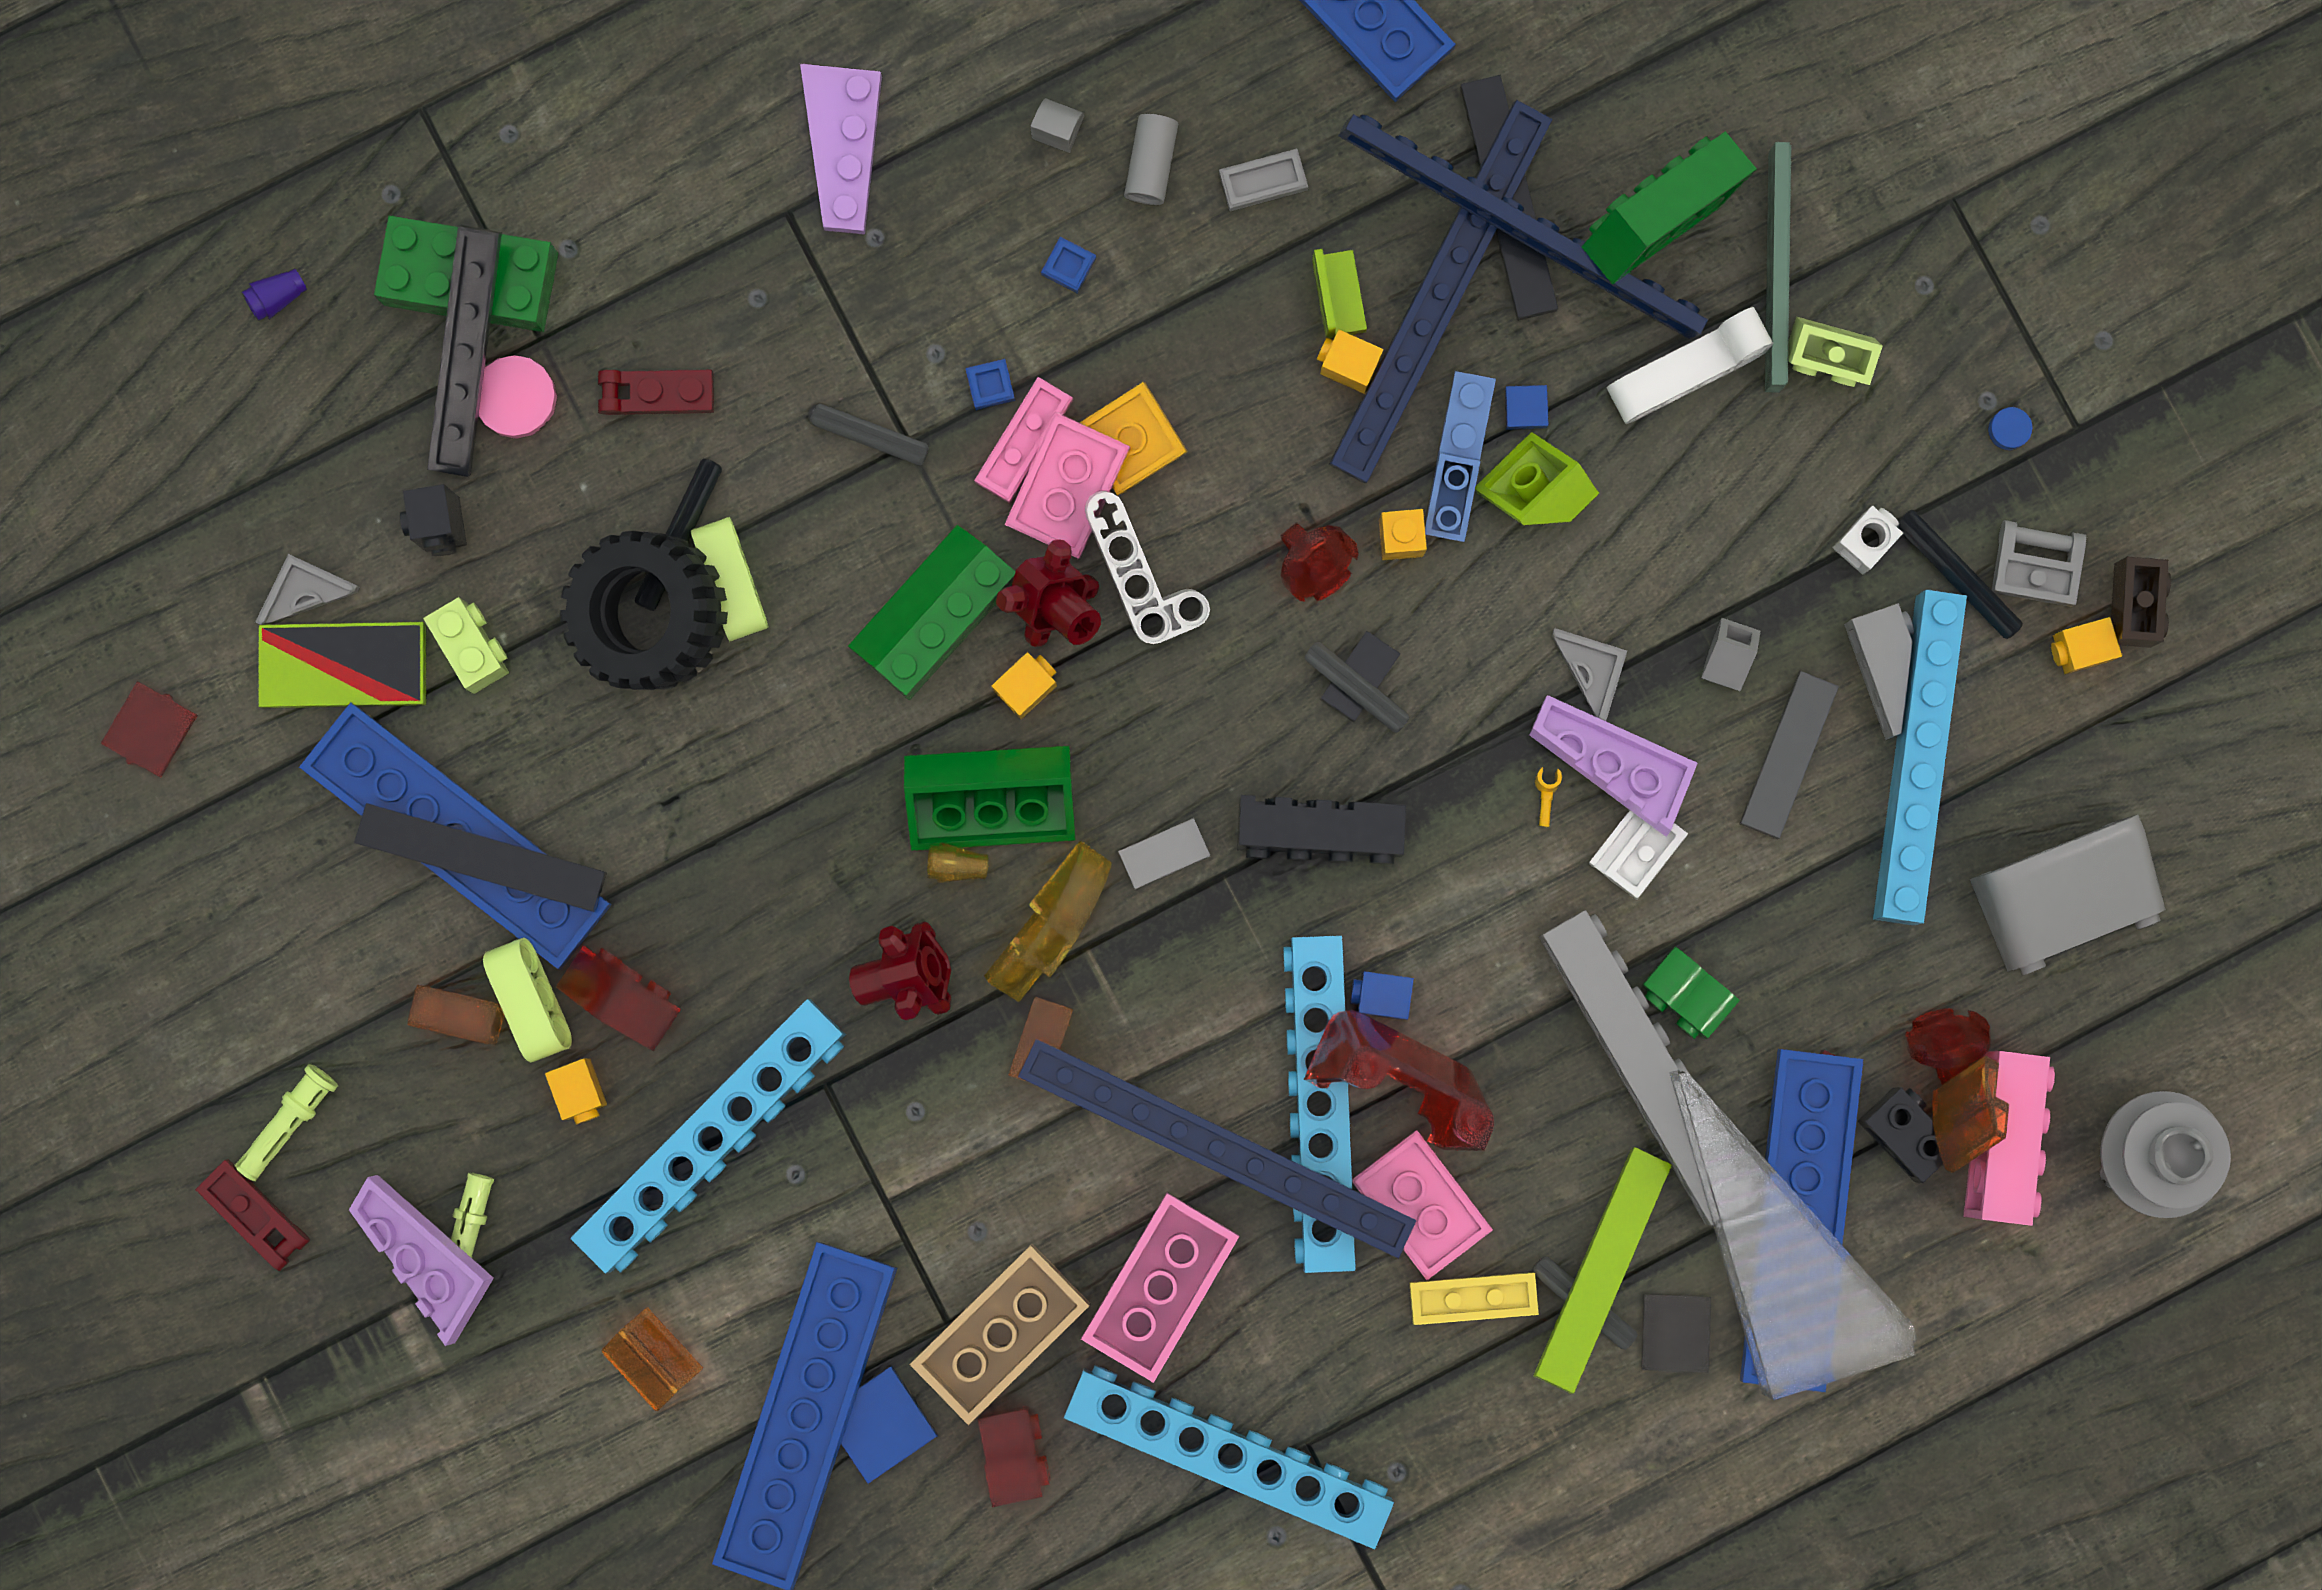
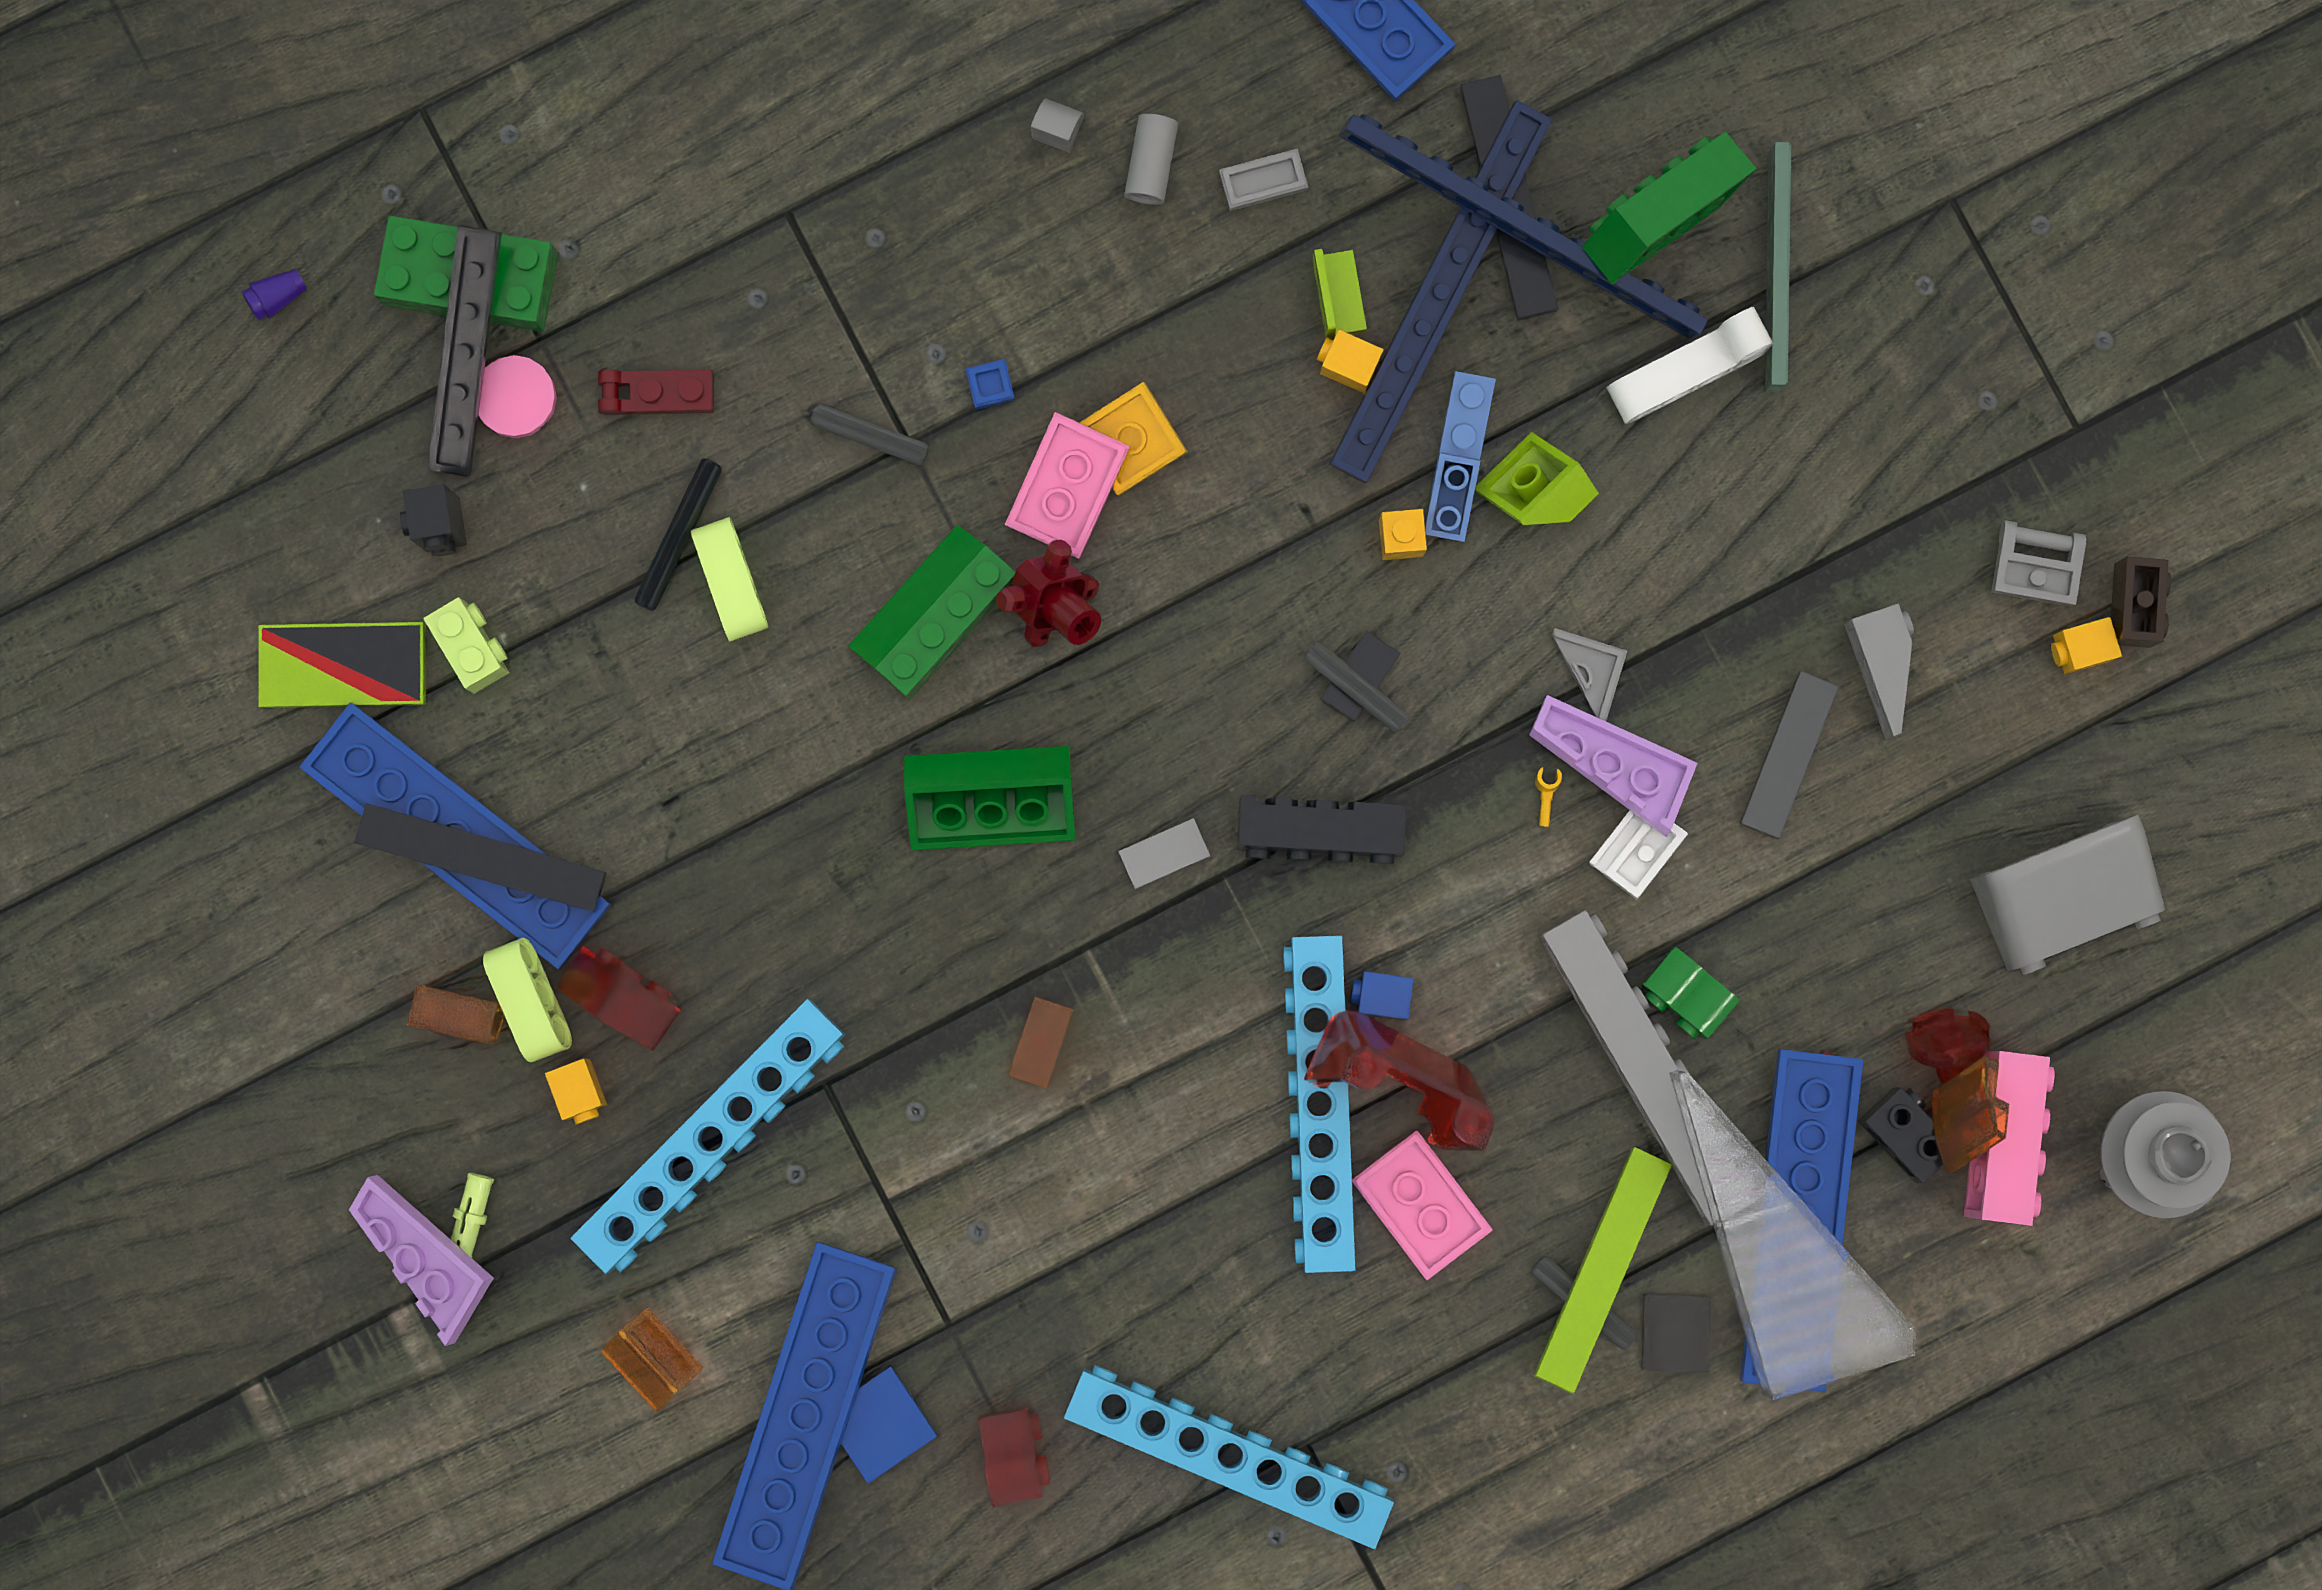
clear red piece [101,681,198,777] -> none
dark red plate [195,1159,310,1271] -> none
yellowish green pin [234,1064,338,1182] -> none
light grey tile [256,554,360,625] -> none
black tyre [560,531,728,690] -> none
lavender wing [800,64,882,234] -> none
dark red piece [849,921,951,1020] -> none
tan brick [910,1244,1090,1425] -> none
clear yellow cone [927,842,988,883] -> none
bright pink tile [974,377,1073,504] -> none
clear yellow slope [984,840,1112,1002] -> none
yellow brick [991,652,1057,719] -> none
dark blue plate [1018,1039,1417,1259] -> none
blue tile [1041,237,1096,294] -> none
bright pink brick [1081,1192,1239,1383] -> none
white beam [1085,491,1210,644] -> none
clear red tile [1280,523,1359,602] -> none
light yellow plate [1409,1272,1539,1325] -> none
blue tile [1505,385,1548,429] -> none
light grey brick [1701,618,1761,691] -> none
yellowish green brick [1788,317,1883,387] -> none
white brick [1832,506,1903,575] -> none
medium azure brick [1873,590,1967,925] -> none
black axle [1897,510,2023,639] -> none
blue tile [1988,407,2032,450] -> none

